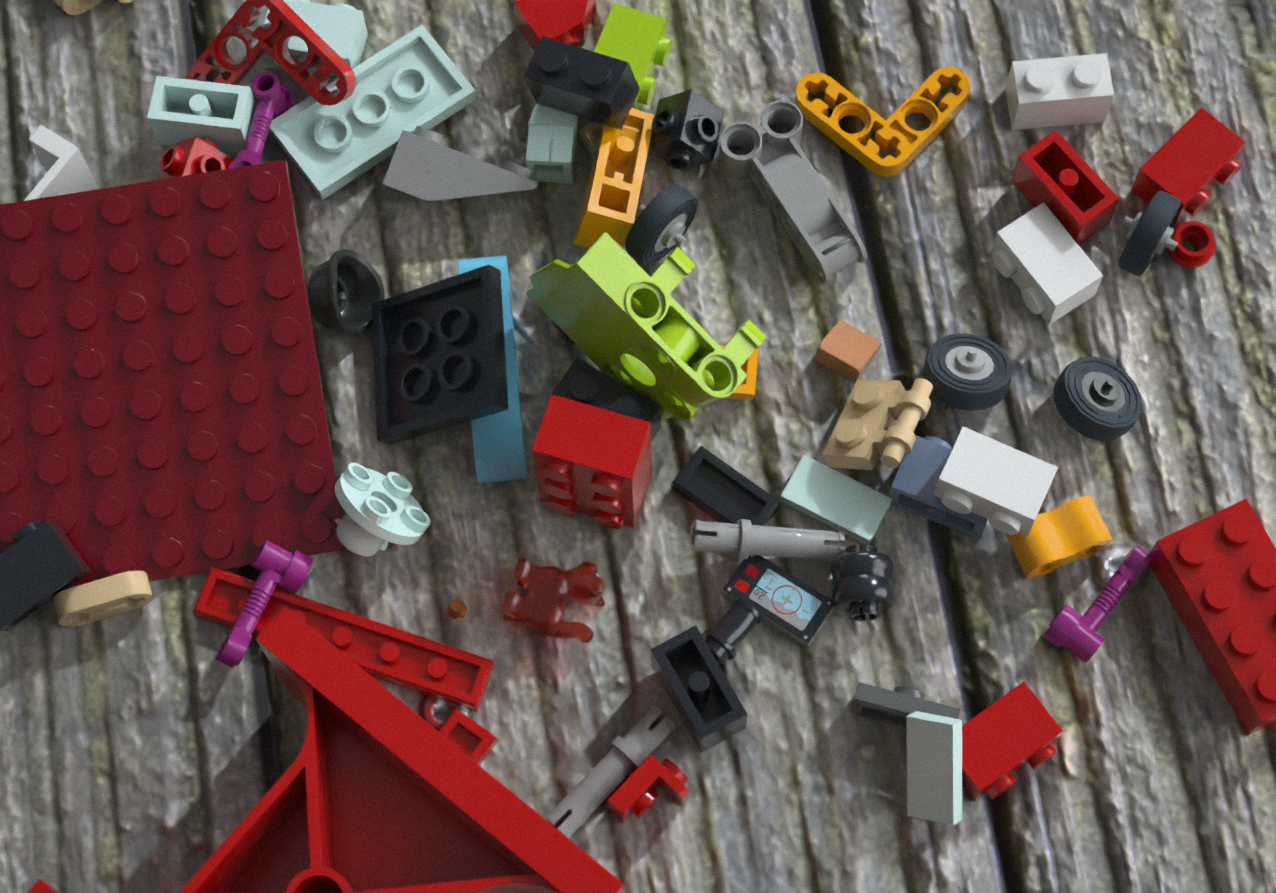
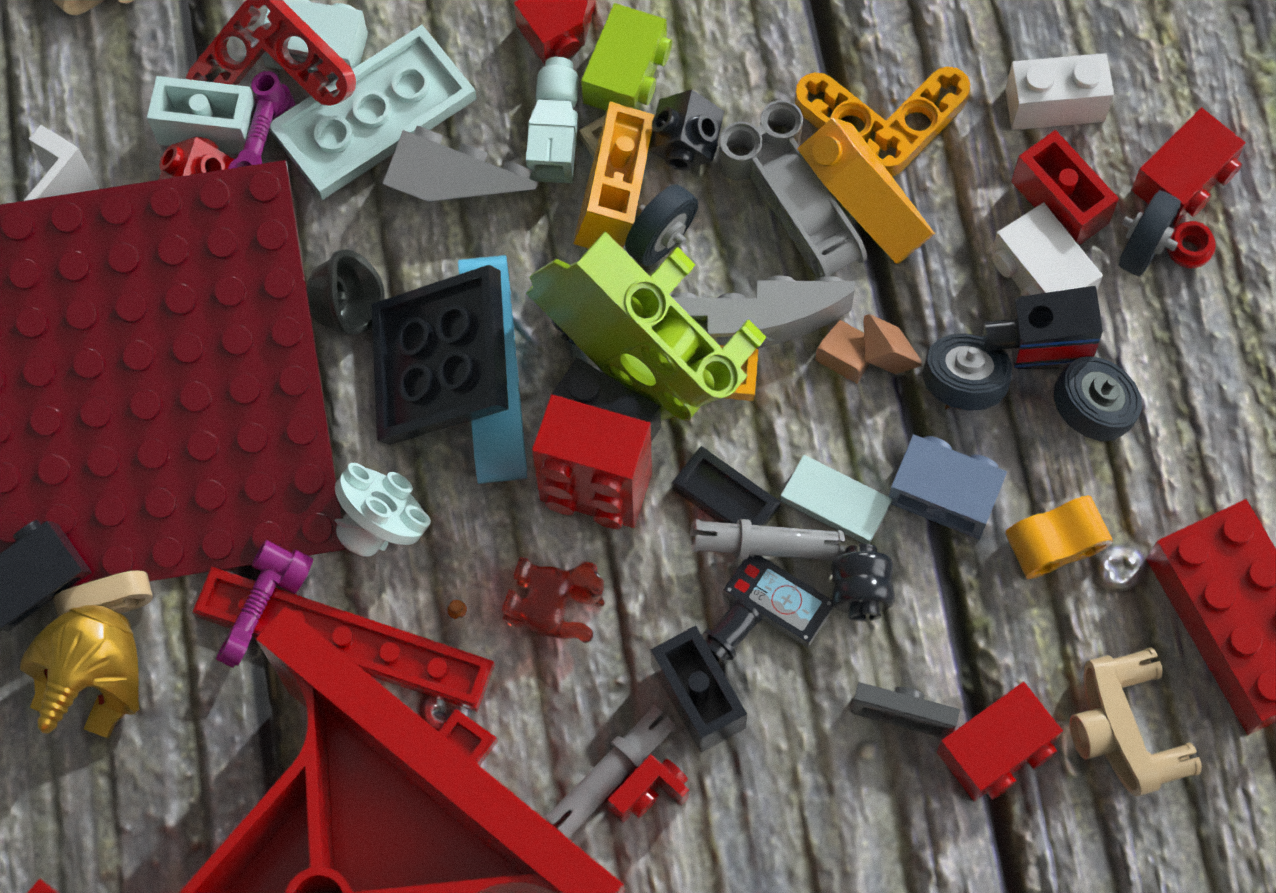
black brick [523,36,640,130] -> none
tan plate [822,378,933,470] -> none
light aqua tile [906,711,962,826] -> none
white brick [934,426,1058,536] -> none
magenta brick [1042,544,1153,663] -> none
none -> pearl gold piece [20,605,139,739]
none -> light grey slope [670,276,855,349]
none -> light orange slope [797,118,935,264]
none -> nougat slope [863,314,922,374]
none -> black torso [983,286,1103,369]
none -> tan connector [1070,647,1202,797]

